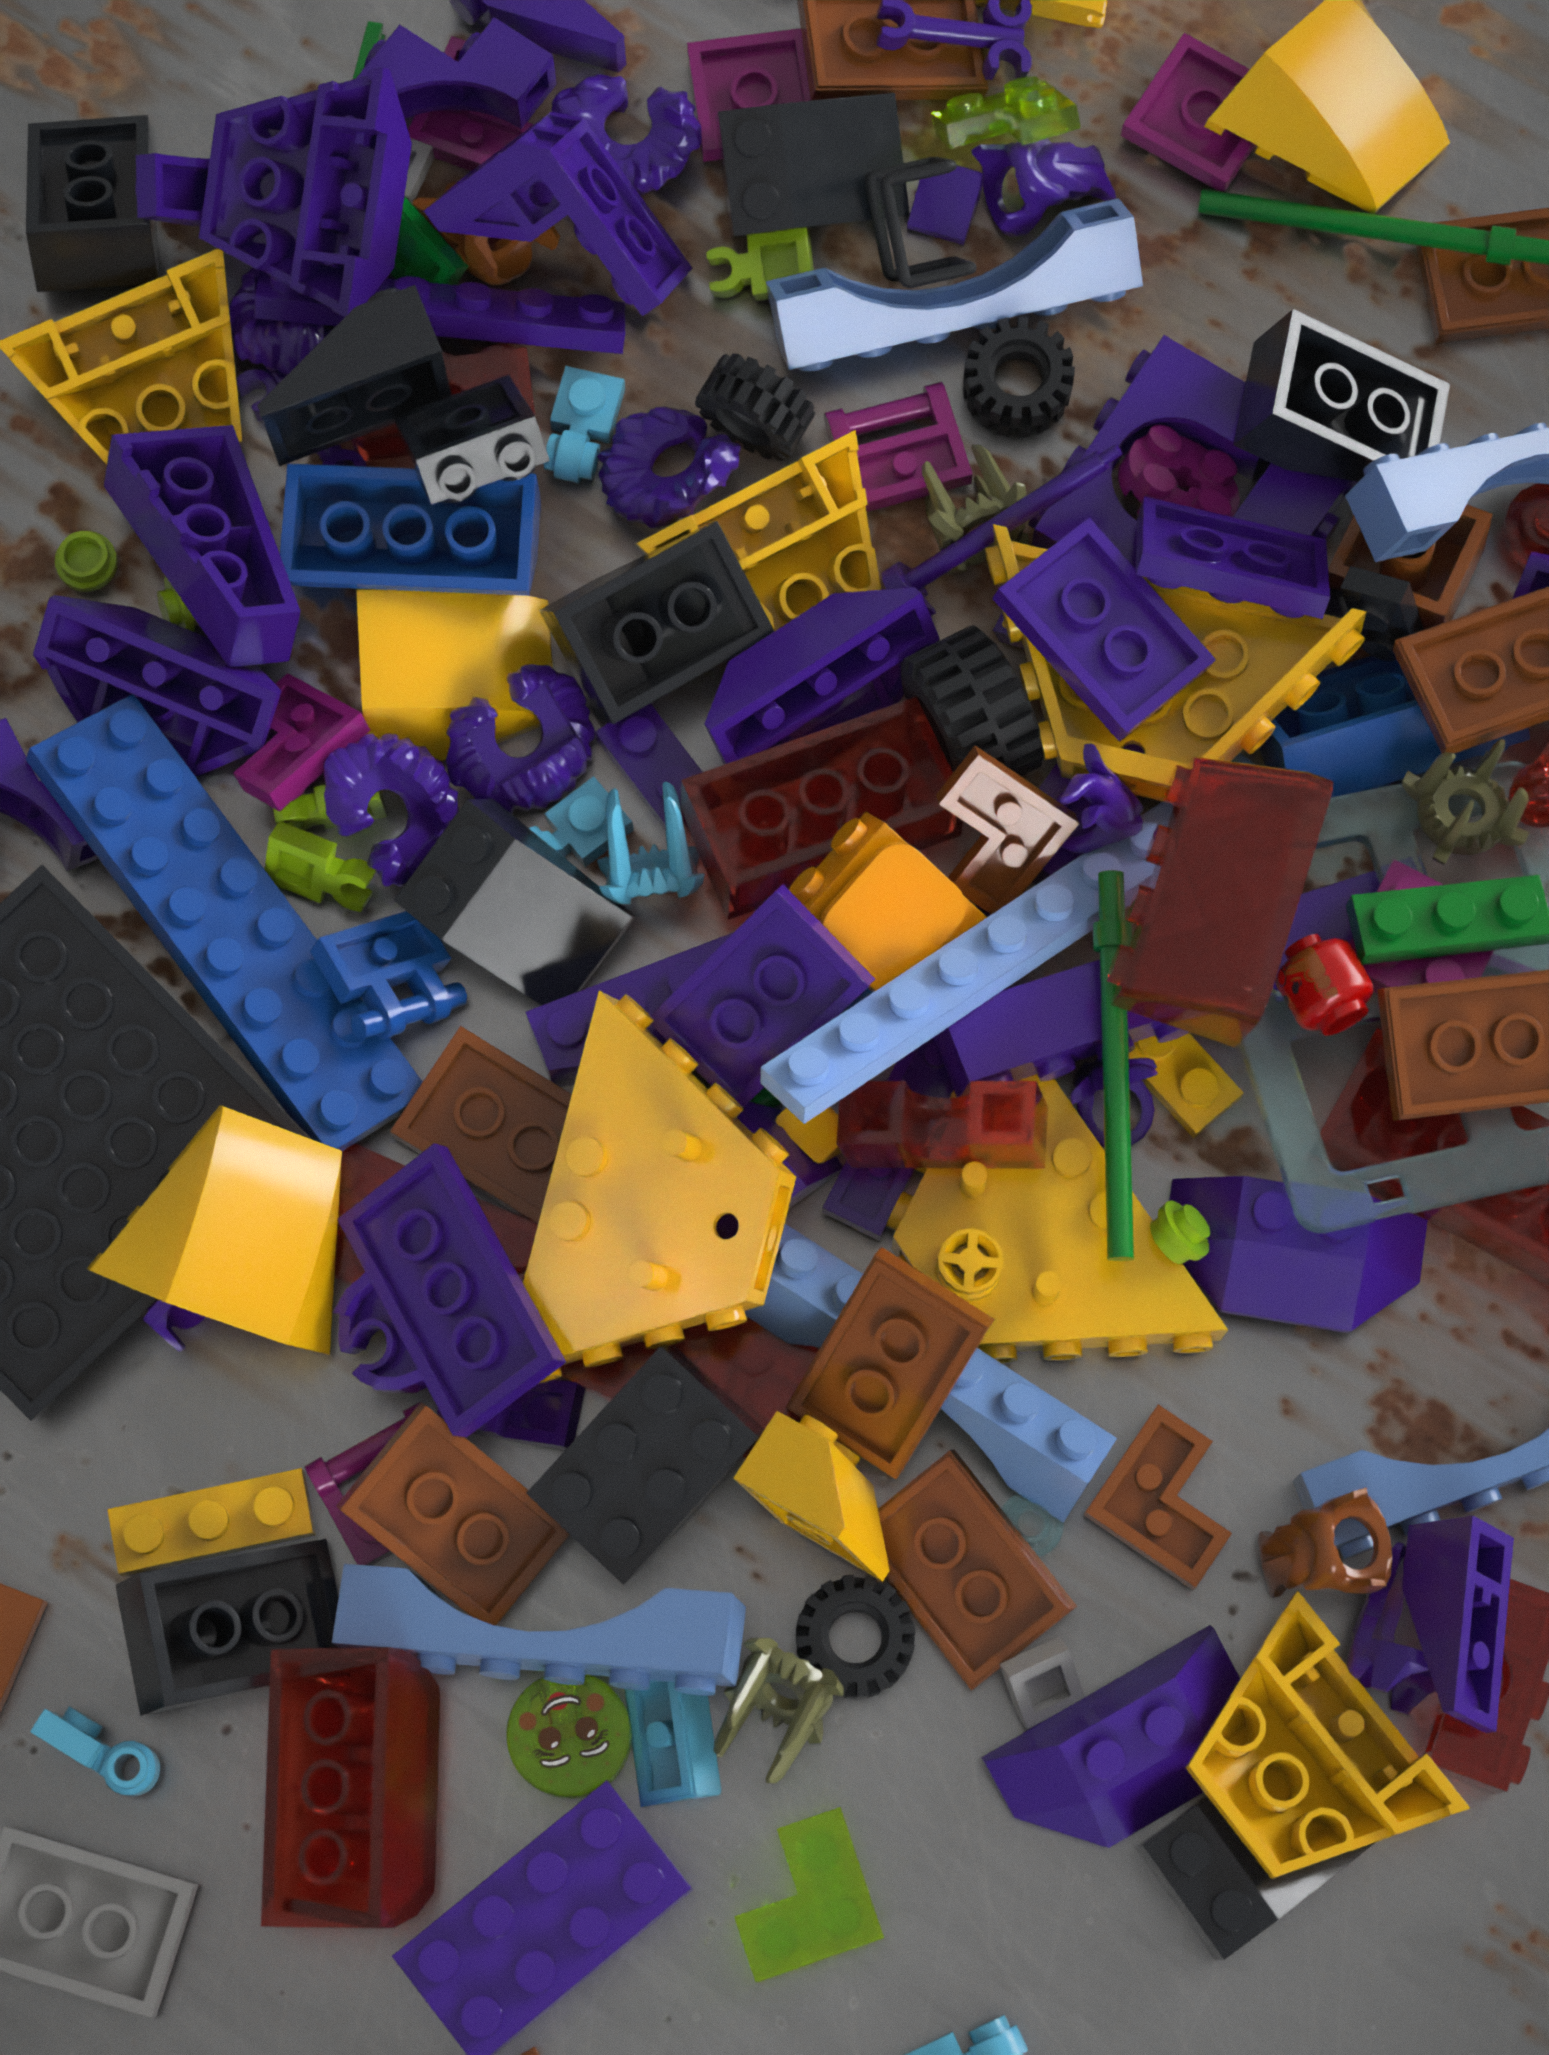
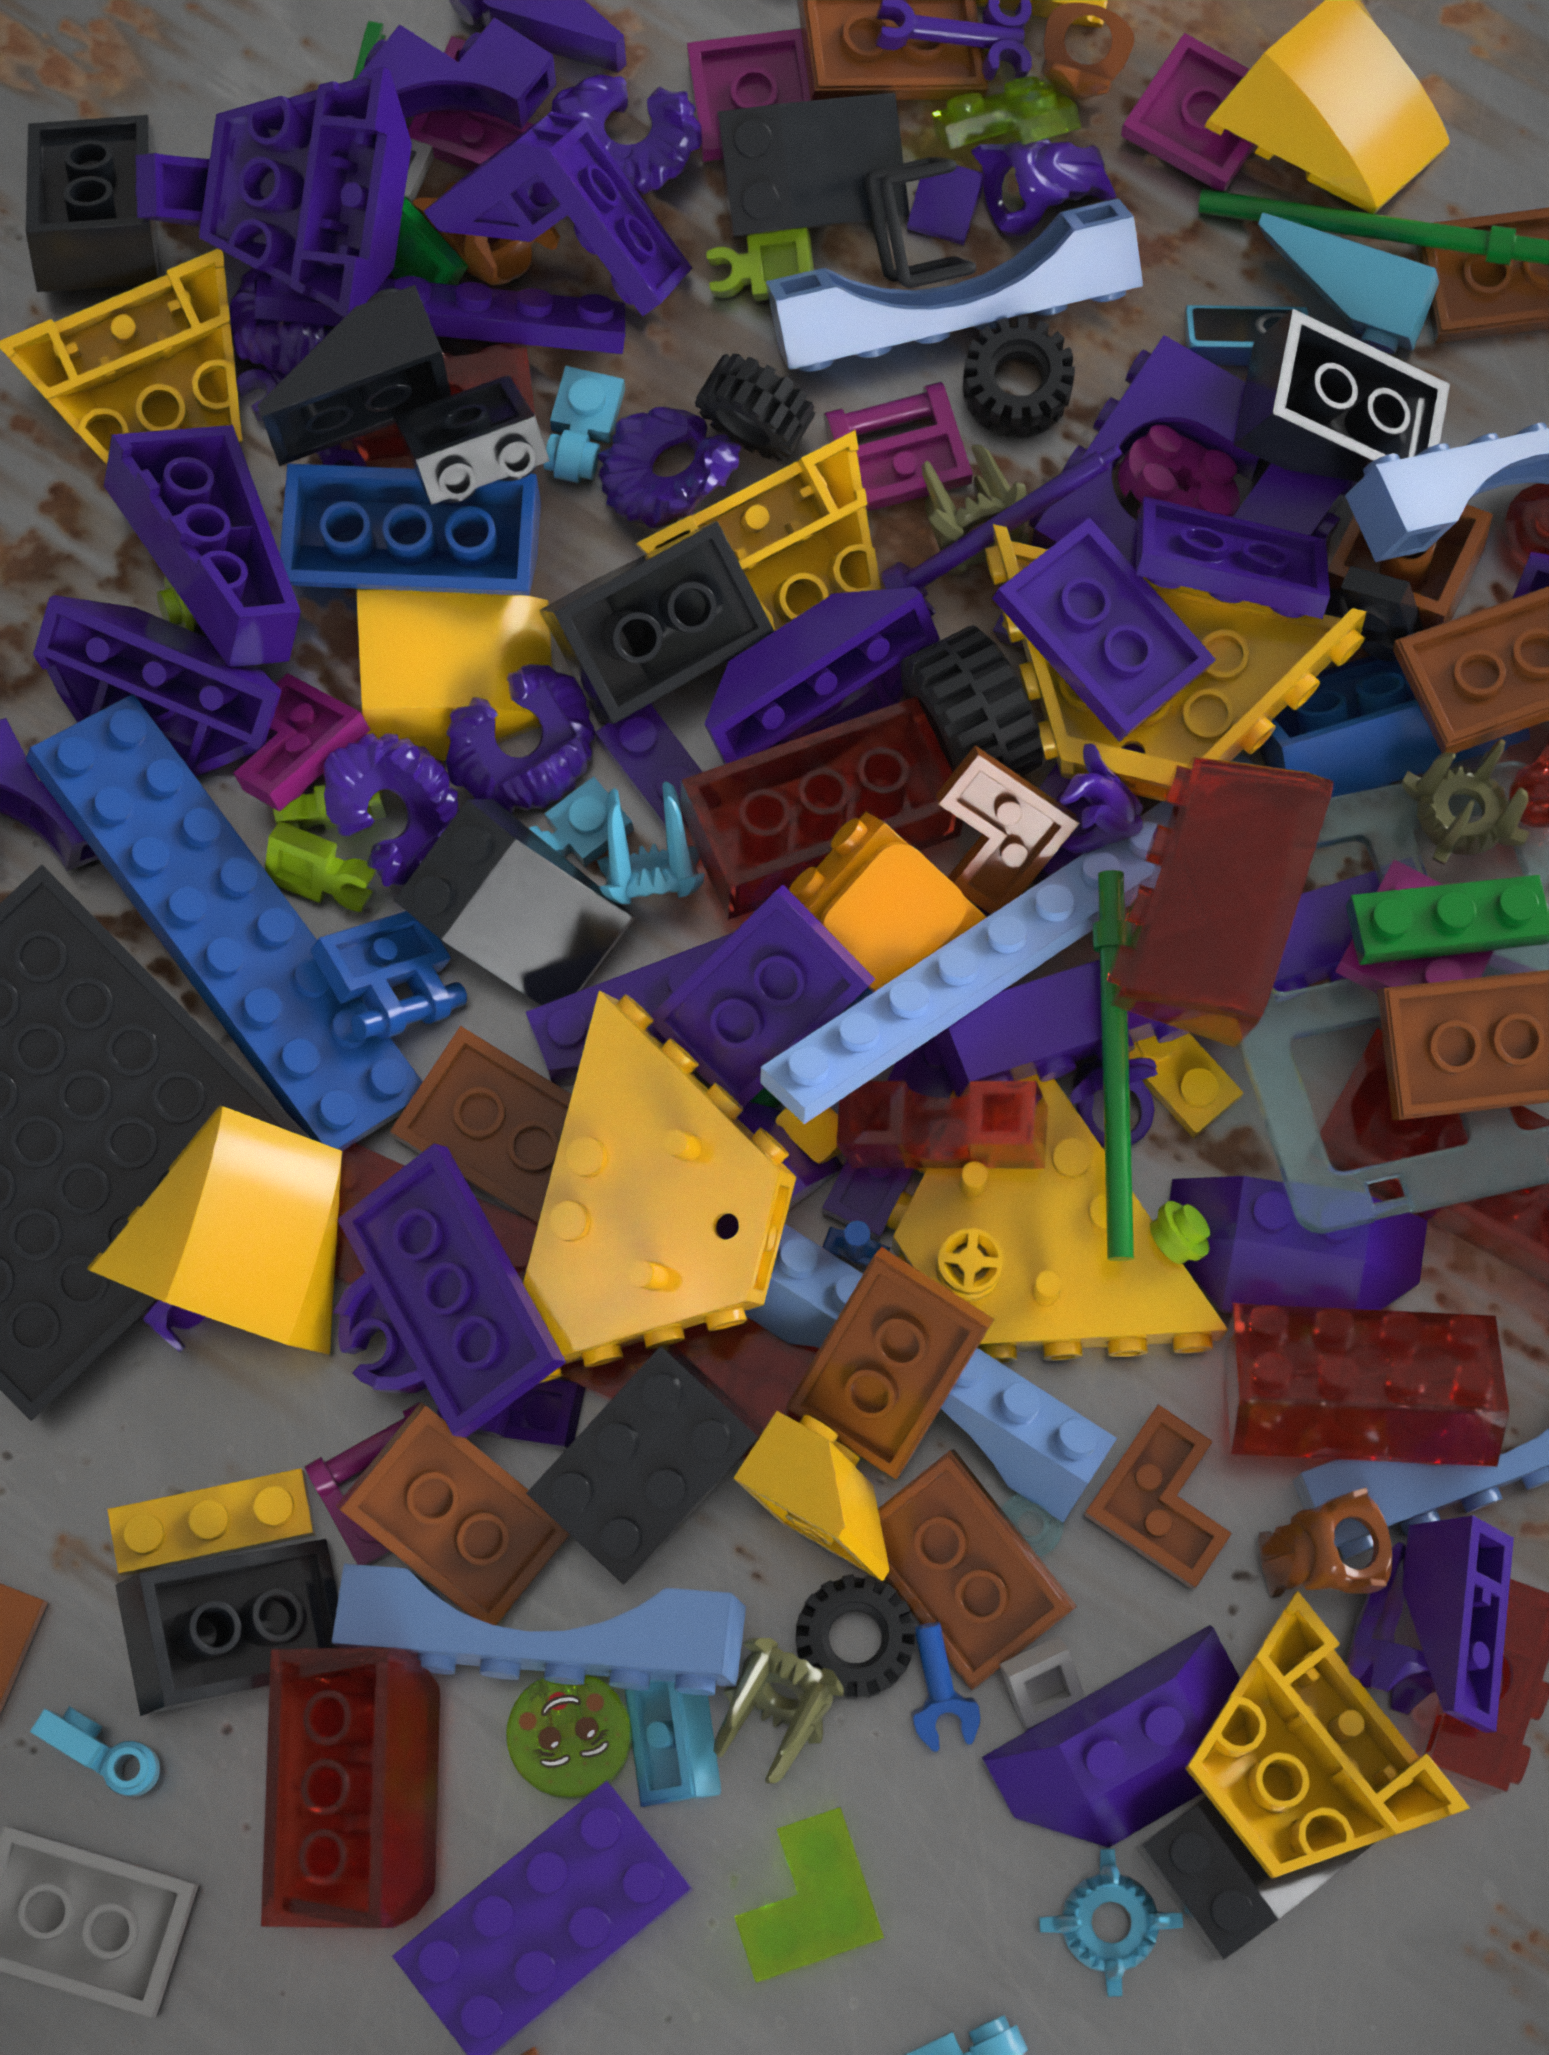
lime plate [55,531,118,592] -> none
red head [1275,934,1374,1036] -> none
none -> blue bar [822,1220,891,1272]
none -> blue bar [911,1622,981,1752]
none -> medium azure piece [1039,1849,1183,1997]
none -> dark orange hair [1041,2,1134,99]
none -> slope [1185,305,1308,366]
none -> clear red brick [1225,1303,1510,1467]
none -> medium azure slope [1258,212,1440,354]

